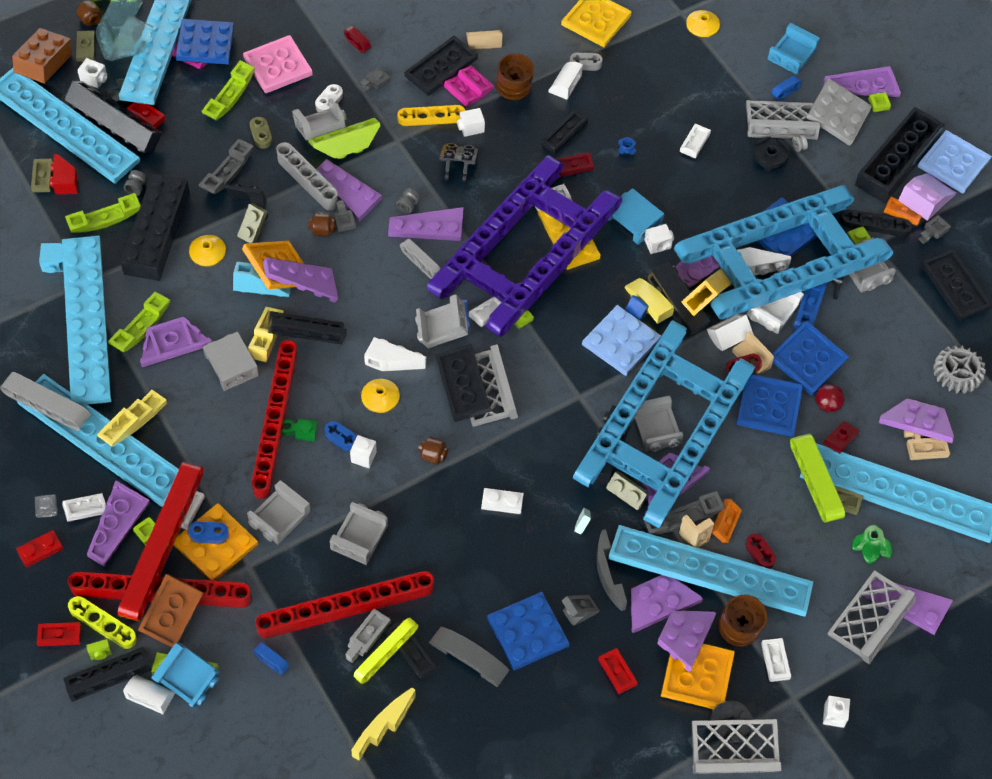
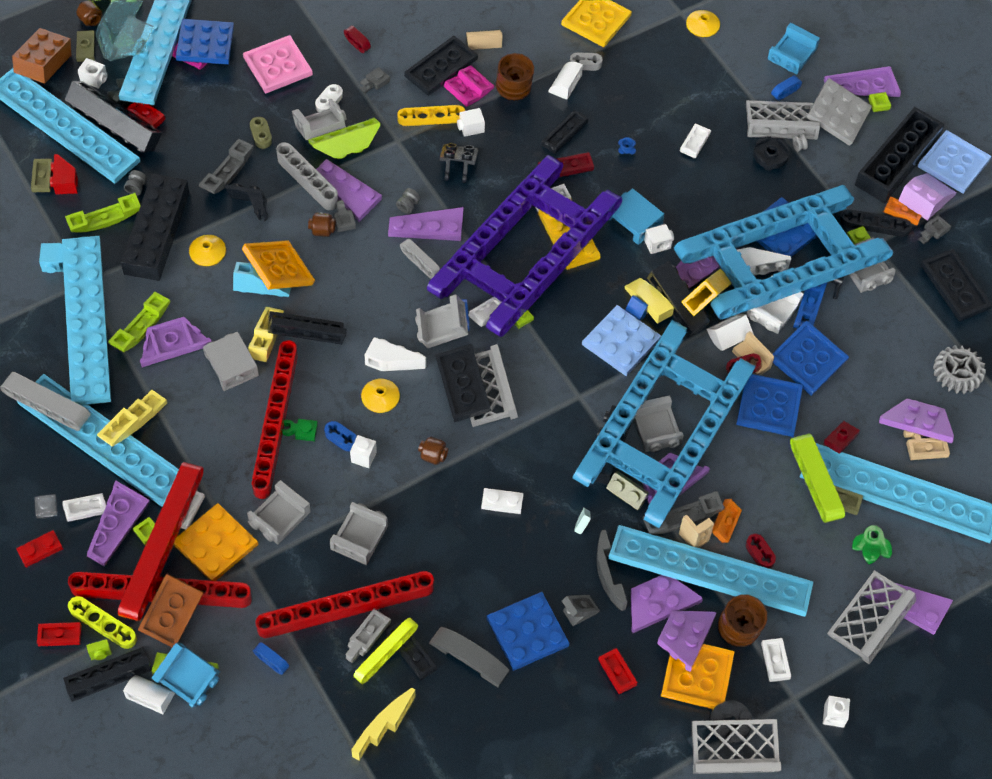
blue plate [188,521,229,544] -> none
lime slope [202,60,255,120] -> none
plate [237,203,268,243] -> none
medium lavender wing [263,257,338,303] -> none
dark red hair [815,384,845,412] -> none

